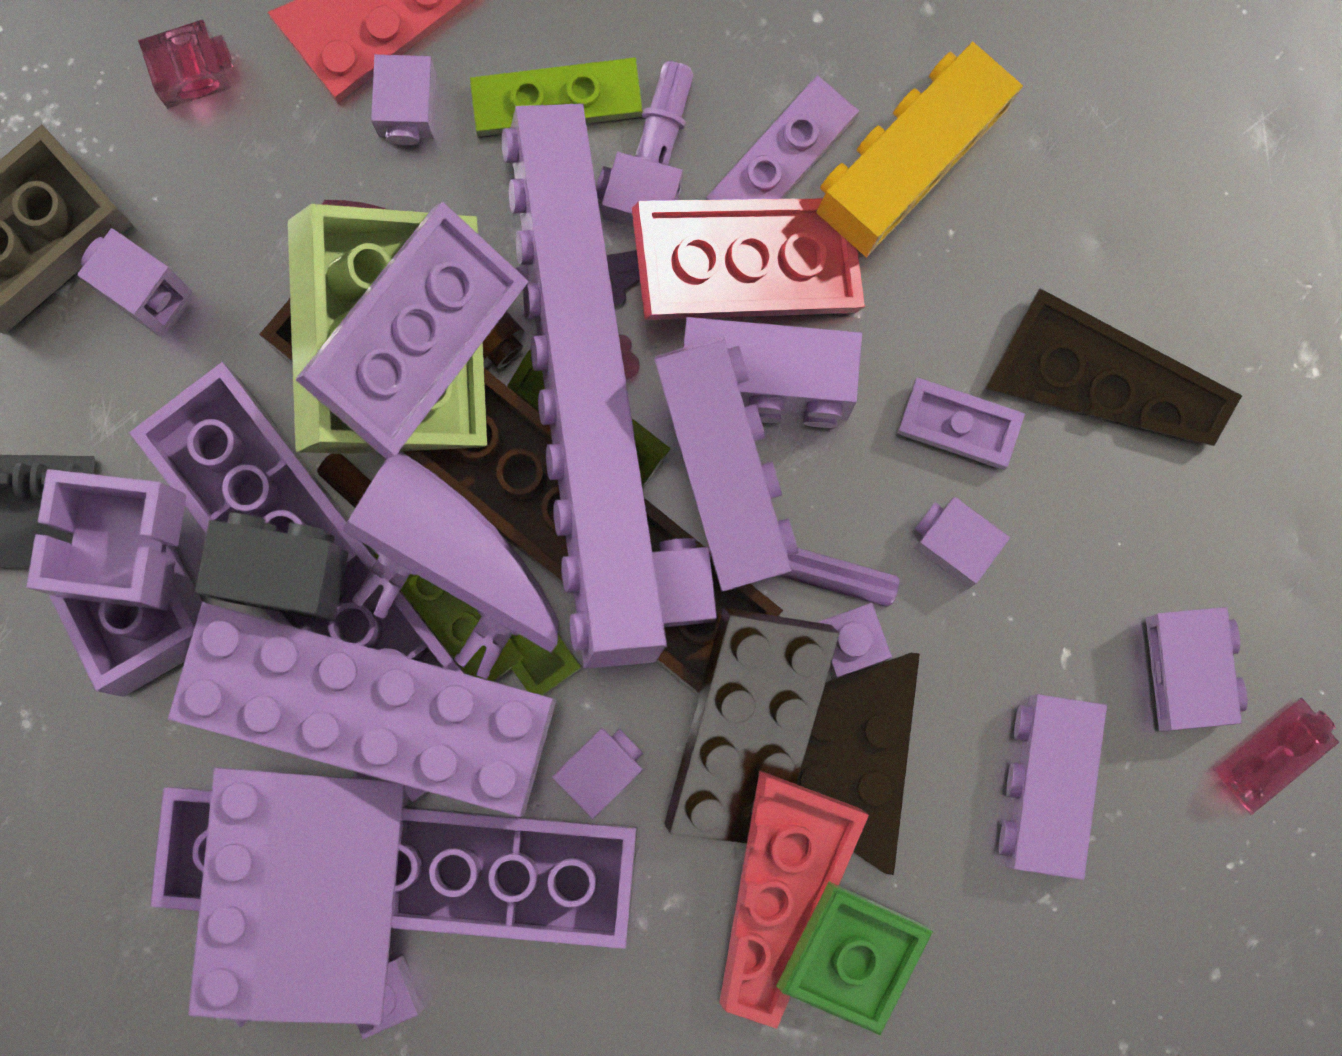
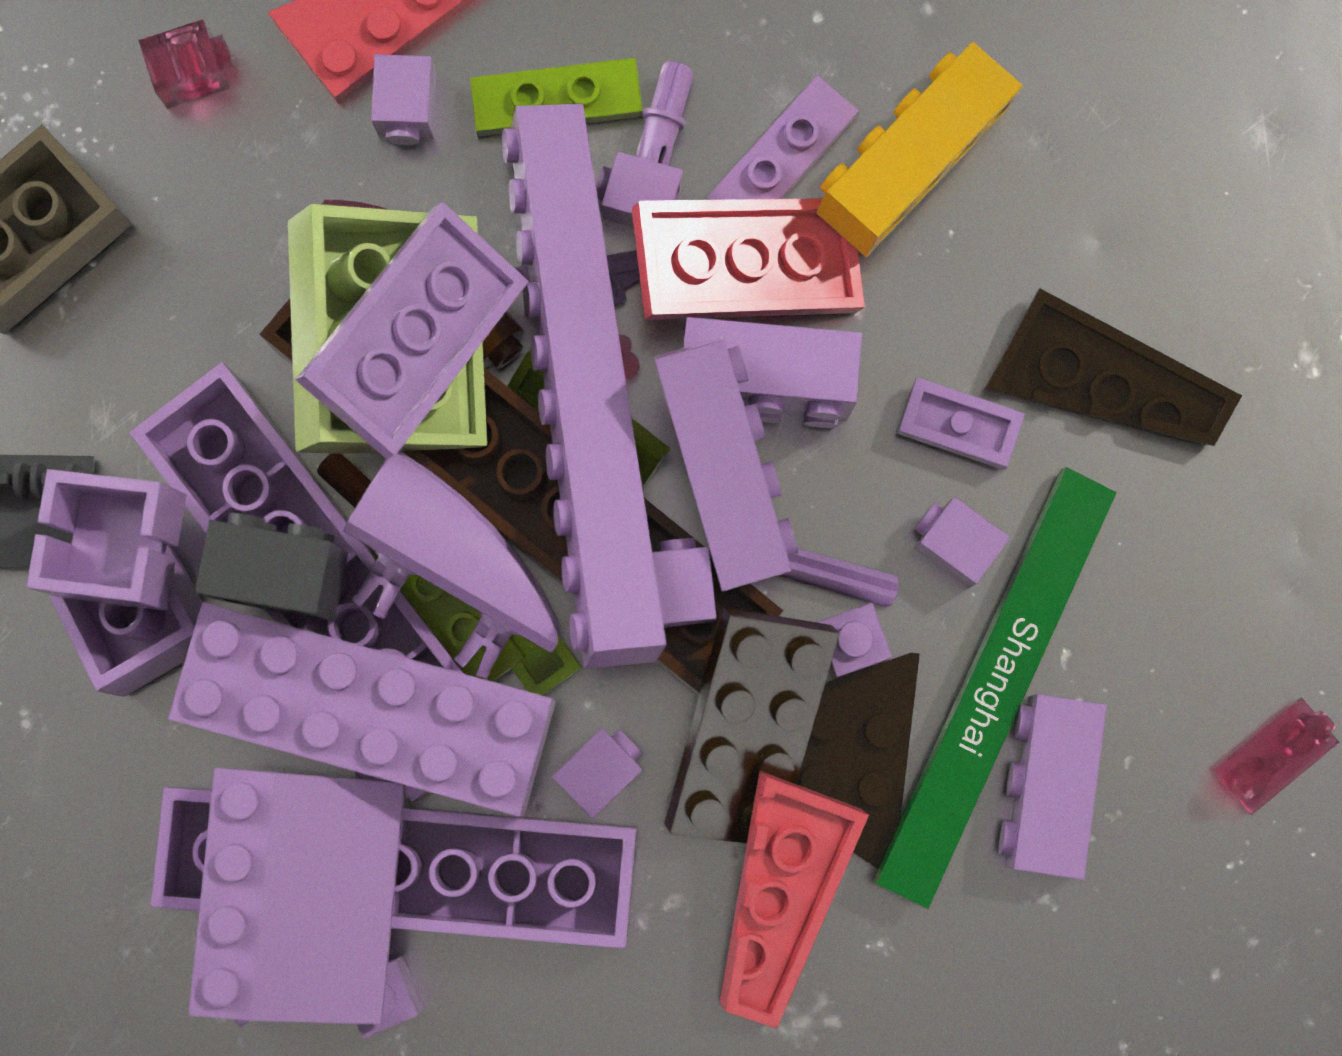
lavender brick [77,228,192,337] -> none
bright green tile [776,881,933,1036] -> none
lavender brick [1146,607,1247,731] -> none
none -> green tile [872,467,1117,909]

